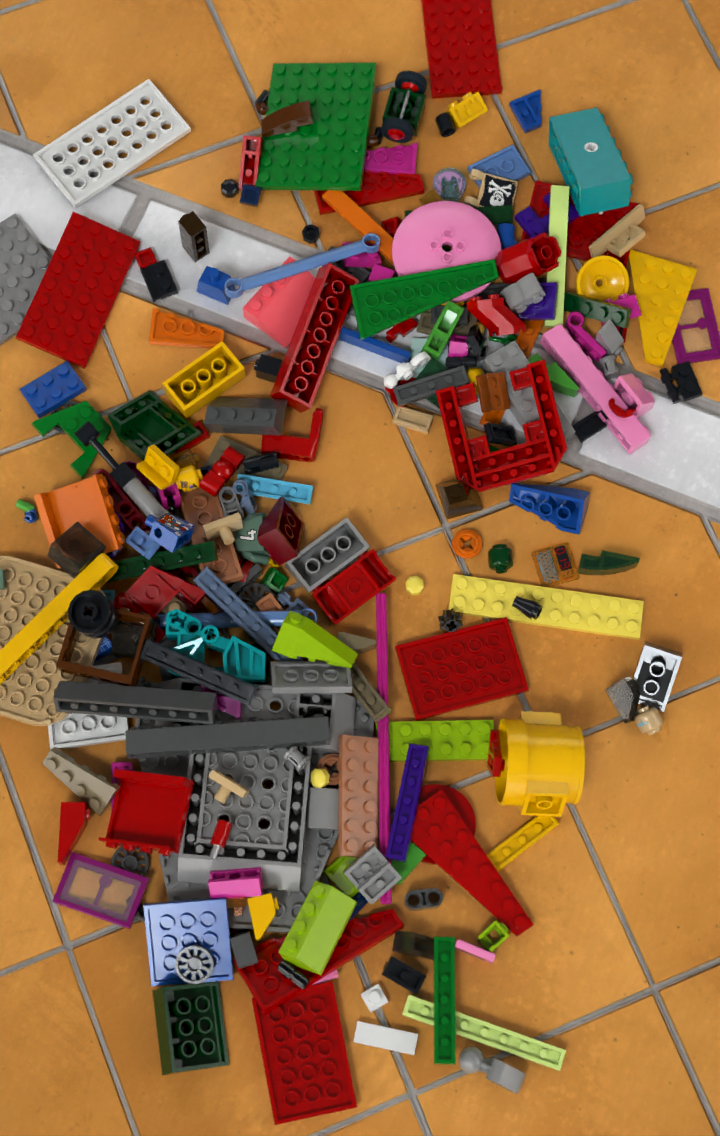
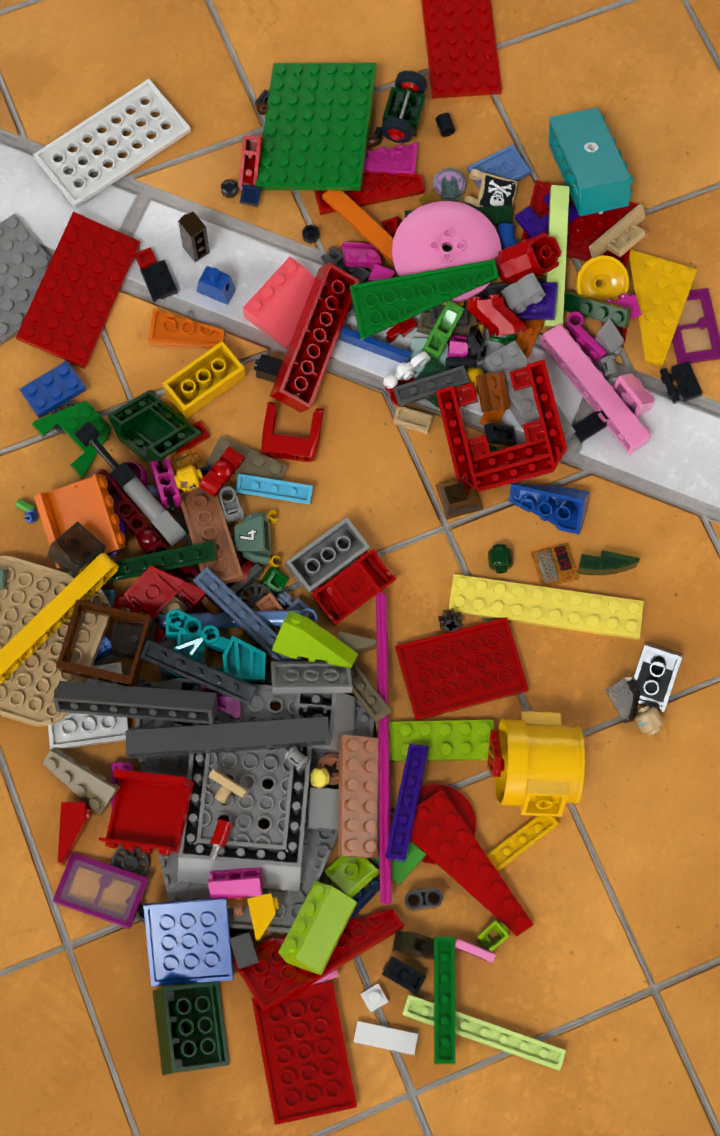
black wheel [68,590,118,639] -> none
medium blue plate [125,526,161,560] -> none
yellow bracket [136,444,180,490] -> none
blue torso [145,513,195,553] -> none
wheel [175,944,214,984] -> none
tan tile [203,512,243,545] -> none
dark grey slope [204,397,288,436] -> none
medium blue piece [224,233,380,298] -> none
sand blue plate [233,479,258,515] -> none
black hinge [243,451,279,474] -> none
dark red slope [257,496,304,565] -> none
reddish brown slope [261,101,313,137] -> none
black piece [277,960,310,989] -> none
light grey slope [343,844,402,905] -> none
light yellow tile [405,576,424,596] -> none
yellow bracket [444,92,488,129] -> none
orange gear [452,529,482,559] -> none
light grey beam [458,1046,526,1094] -> none
blue wing [509,89,541,134] -> none
black cone [512,596,543,620] -> none
bright green slope [528,353,579,397] -> none
red piece [608,398,636,418] -> none

